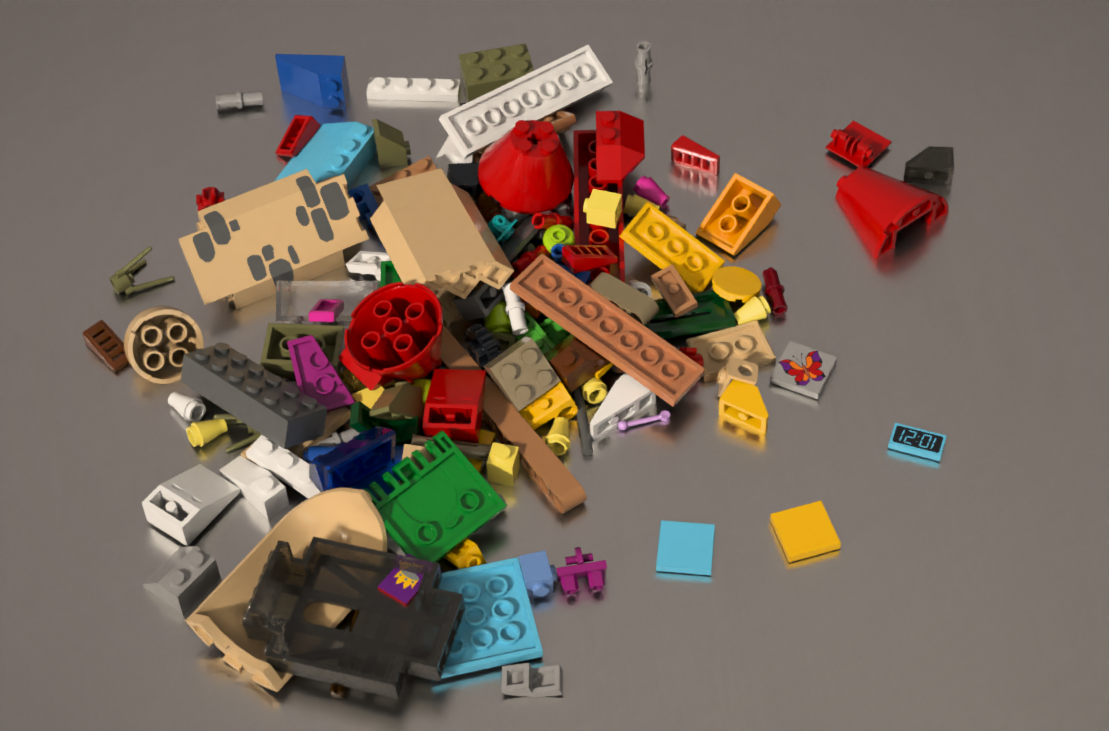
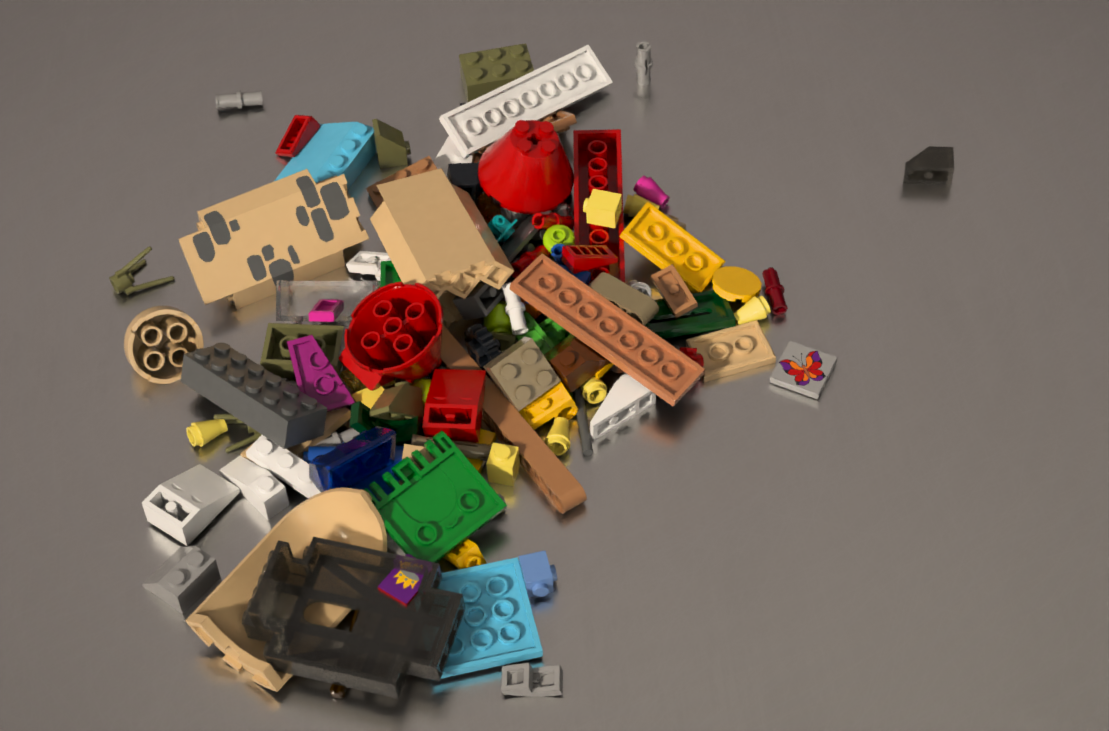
reddish brown slope [83,320,129,373] -> none
white cone [168,391,206,422] -> none
red gear [196,187,225,211] -> none
blue slope [275,54,349,108] -> none
blue plate [348,184,379,235] -> none
white plate [366,77,460,102] -> none
magenta hips [556,547,607,595] -> none
red wedge [596,111,645,184] -> none
lavender hinge [618,410,670,430] -> none
medium azure tile [656,520,715,575] -> none
red slope [671,135,720,175] -> none
light orange slope [695,173,781,256] -> none
tan bracket [717,357,758,397] -> none
yellow slope [719,379,769,435] -> none
yellow tile [770,501,841,562] -> none
red hinge [825,120,892,167] -> none
red cone [835,165,949,260] -> none
tile [888,423,947,461] -> none

